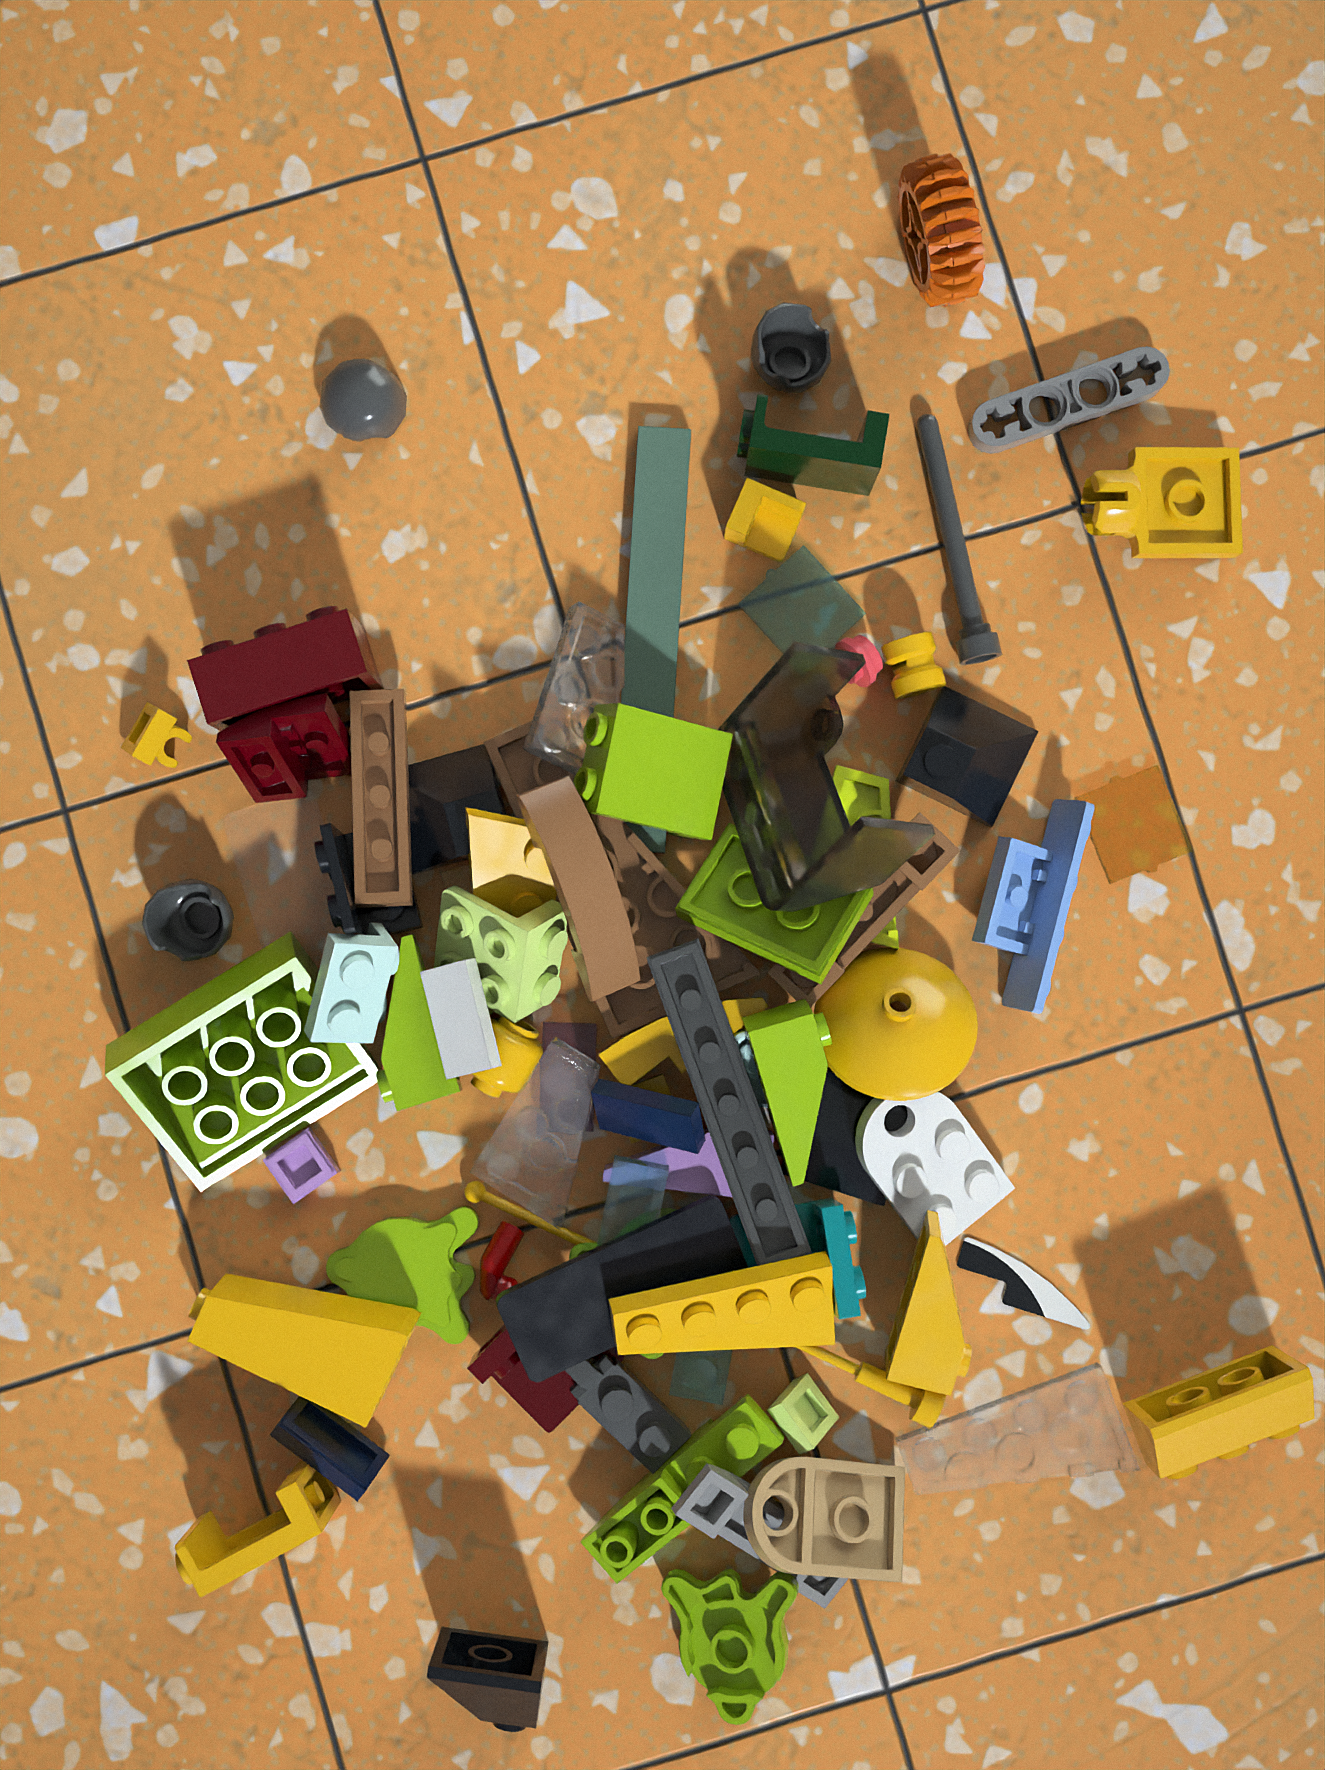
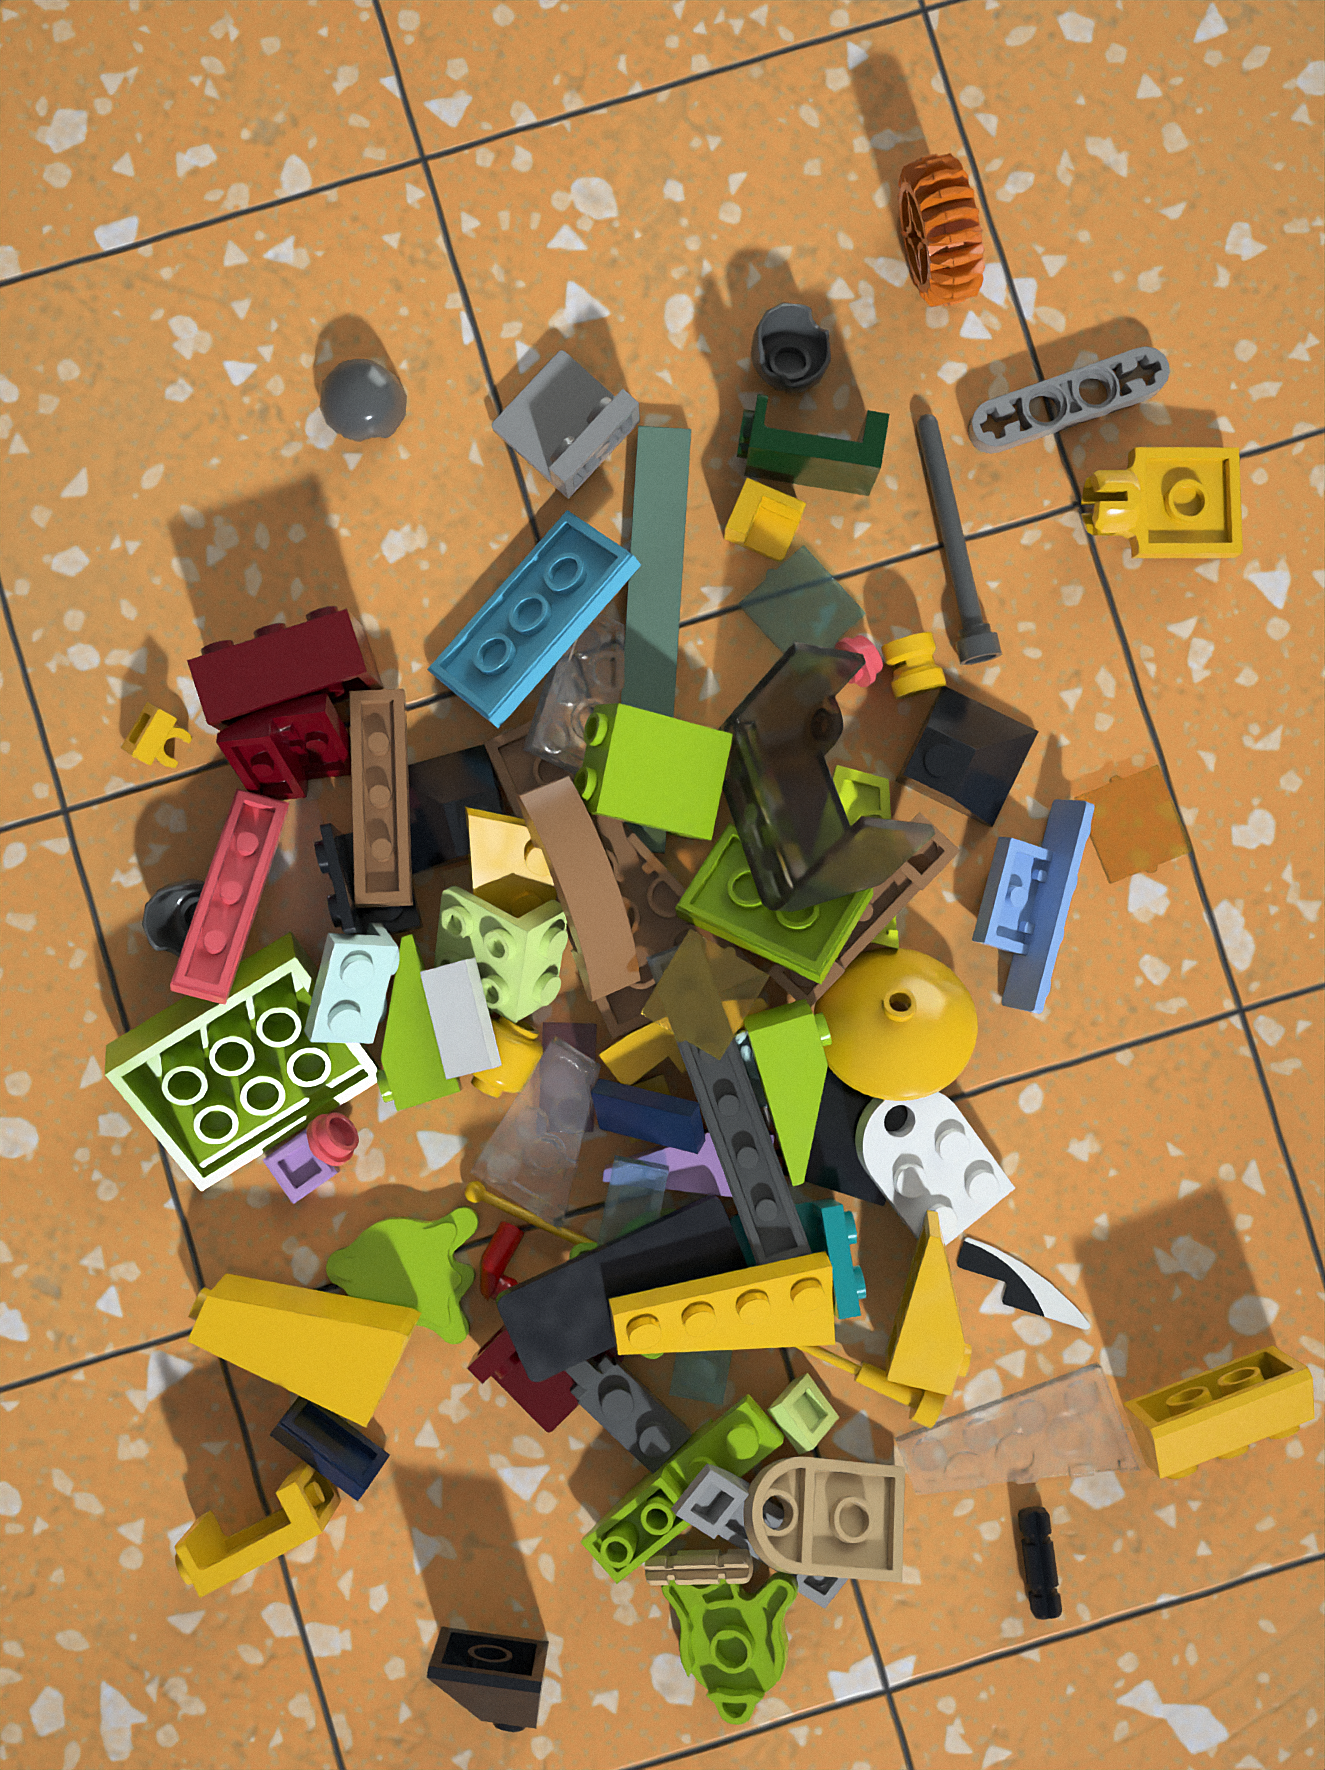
none -> coral tile [170,788,289,1005]
none -> coral plate [307,1112,359,1166]
none -> medium azure tile [427,510,641,729]
none -> light grey bracket [492,350,640,499]
none -> clear yellow piece [640,929,769,1060]
none -> tan axle [644,1549,753,1586]
none -> black axle [1018,1506,1062,1620]

